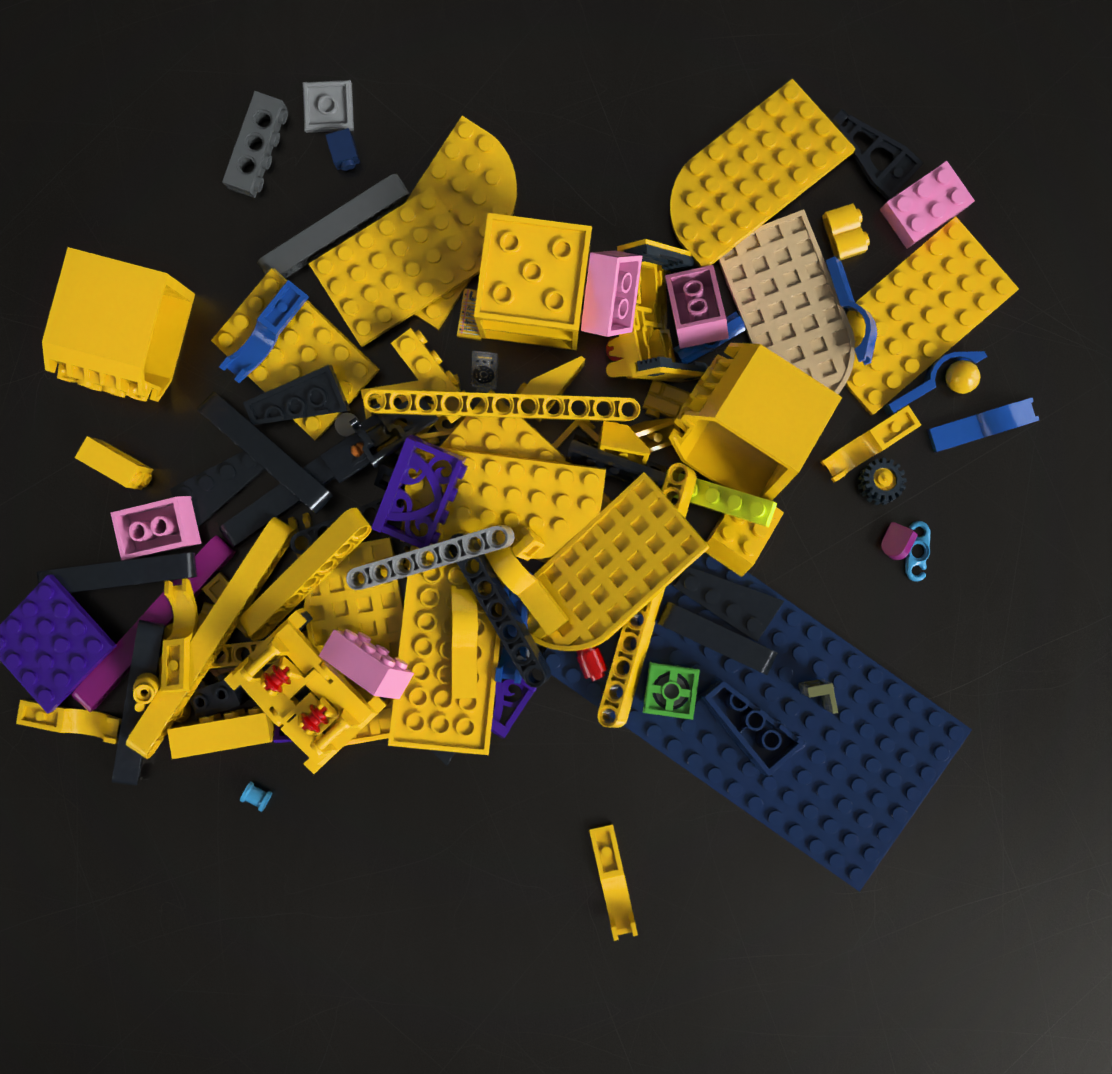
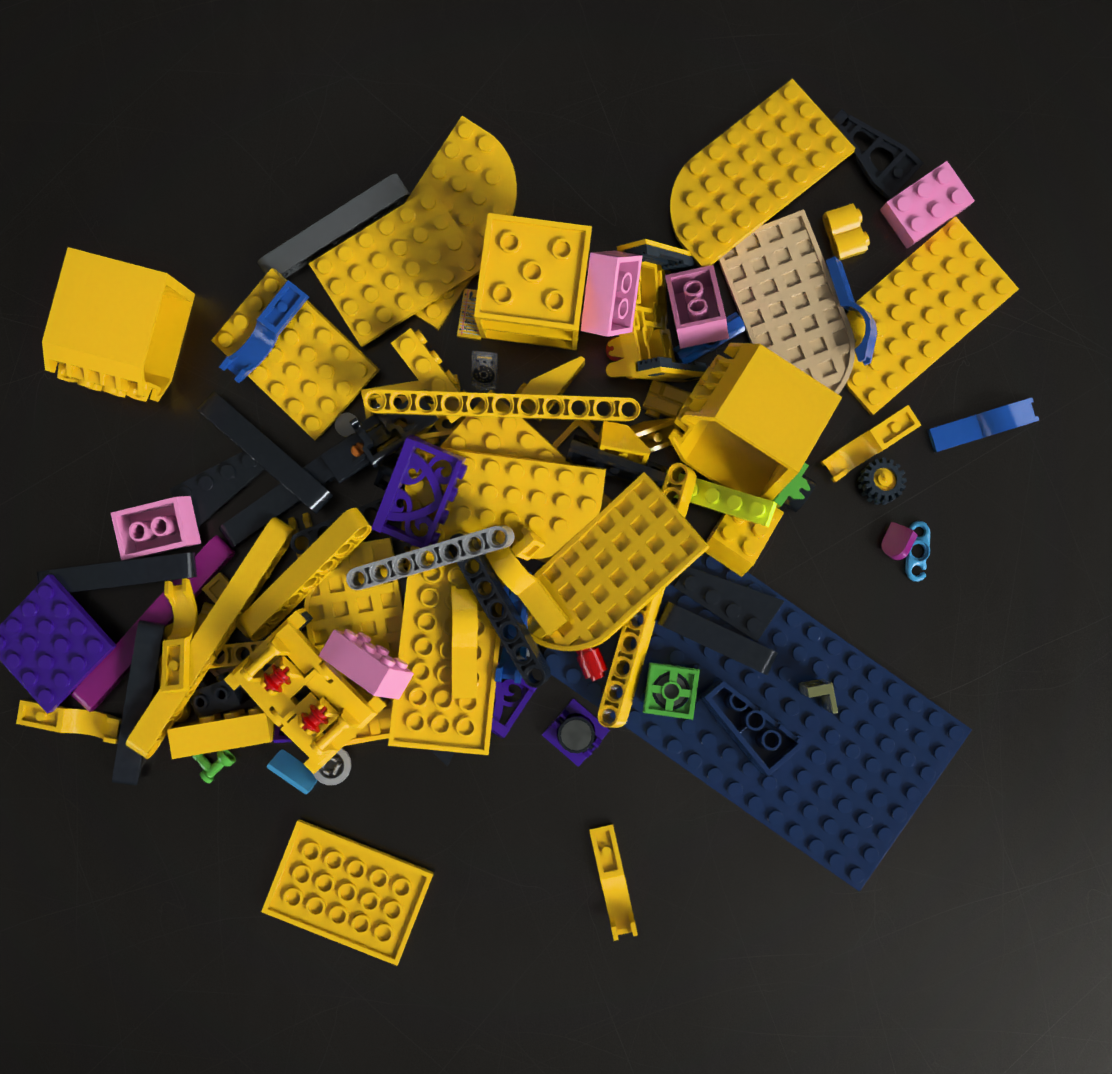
yellow window [75,436,154,490] -> none
yellow piece [133,673,160,712] -> none
dark grey brick [222,91,288,198] -> none
dark azure bush [240,781,272,812] -> none
black wing [243,365,351,425] -> none
light grey tile [303,80,354,133] -> none
dark blue brick [326,128,360,170] -> none
blue piece [883,351,988,416] -> none
yellow piece [945,360,981,394] -> none
none -> bright green piece [192,750,236,784]
none -> yellow plate [261,819,434,966]
none -> dark azure slope [267,749,318,794]
none -> light grey piece [313,748,352,785]
none -> piece [542,698,610,767]
none -> bright green piece [772,463,817,513]

